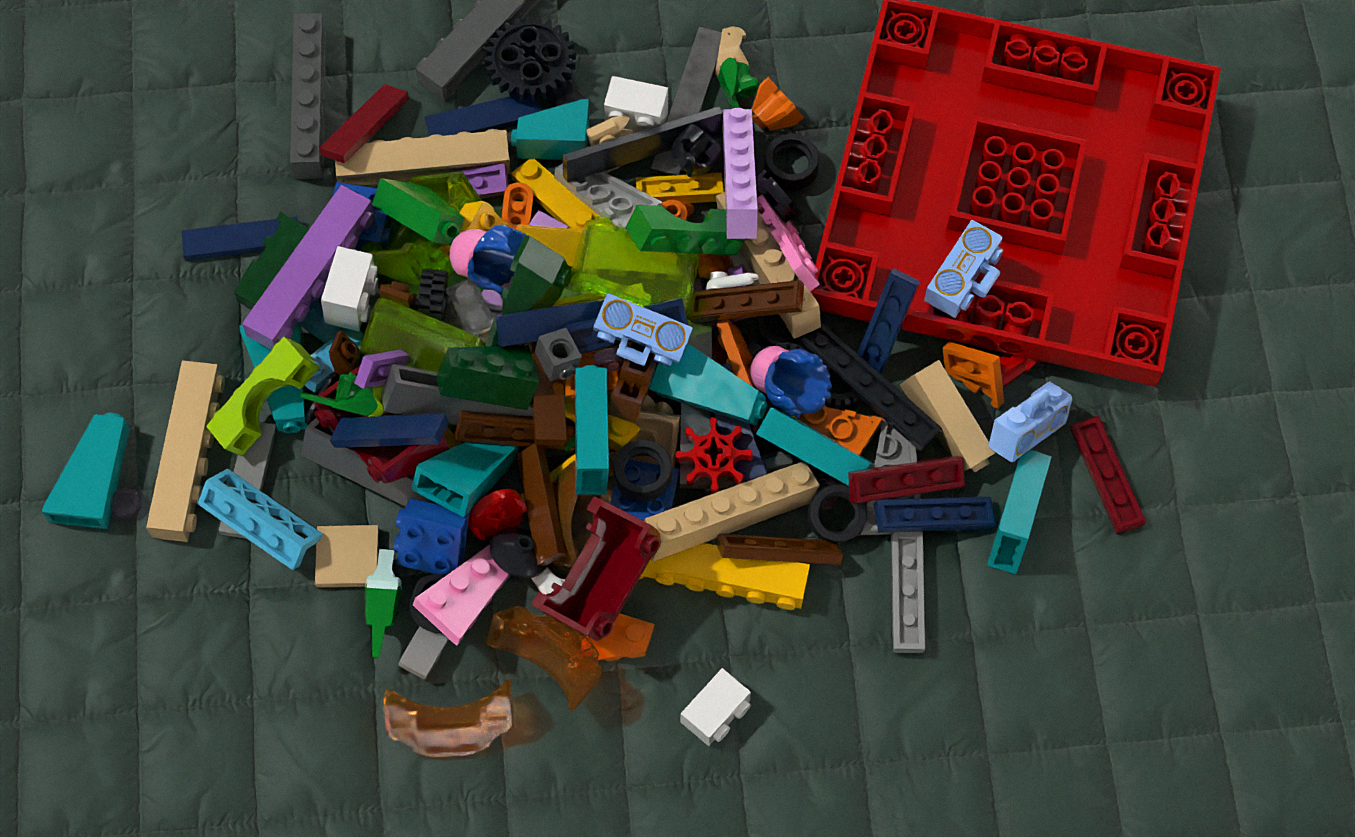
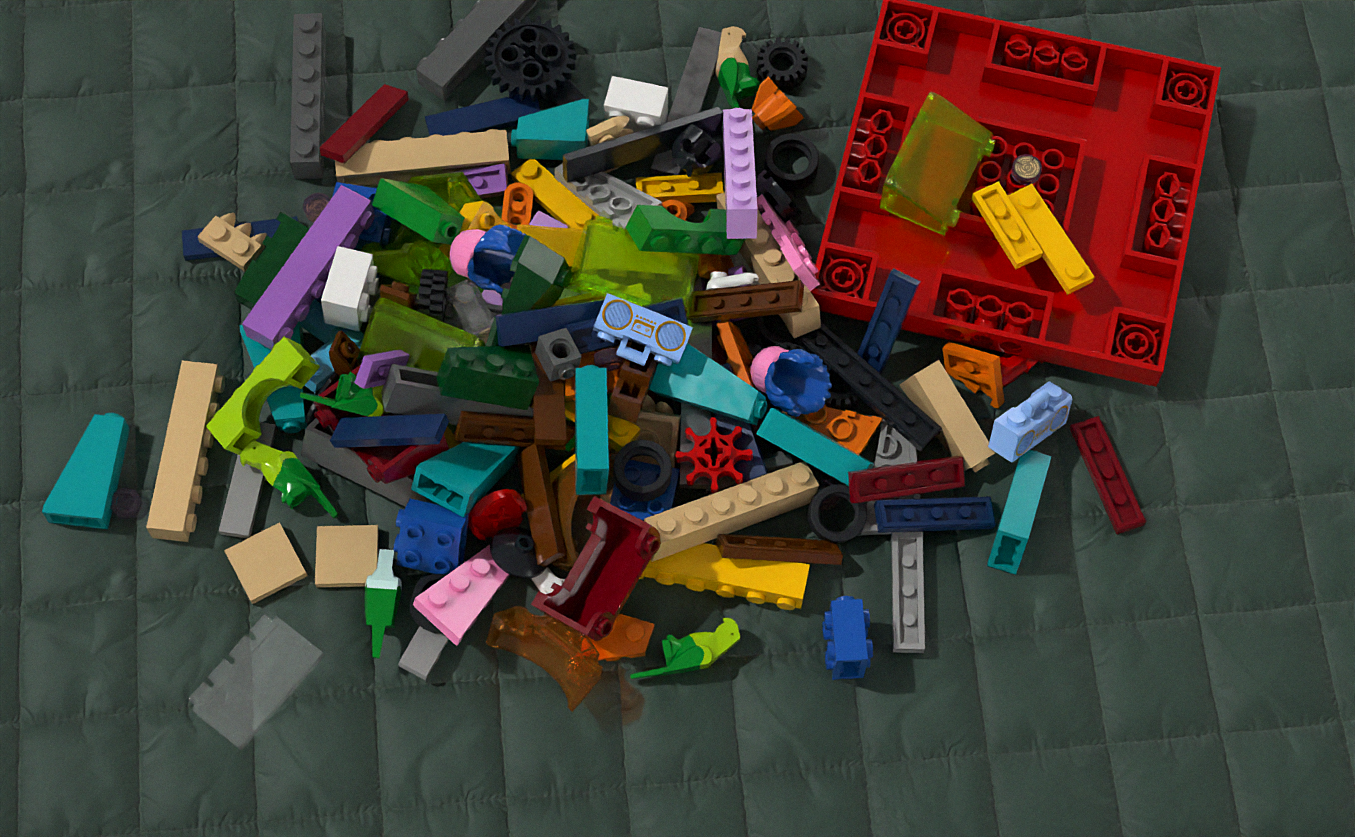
medium azure fence [197,468,323,570] -> none
clear orange windscreen [383,680,513,758] -> none
white brick [680,668,751,746] -> none
light blue piece [924,220,1003,318] -> none
none -> clear hinge [188,615,324,751]
none -> tan plate [198,213,267,271]
none -> tan tile [224,522,307,604]
none -> animal [240,440,338,519]
none -> tile [303,193,331,222]
none -> animal [630,618,740,680]
none -> black tyre [757,37,808,92]
none -> blue brick [822,596,873,680]
none -> clear neon green windscreen [880,92,996,236]
none -> yellow plate [972,181,1043,269]
none -> yellow plate [1008,184,1095,295]
none -> tile [1011,154,1042,185]

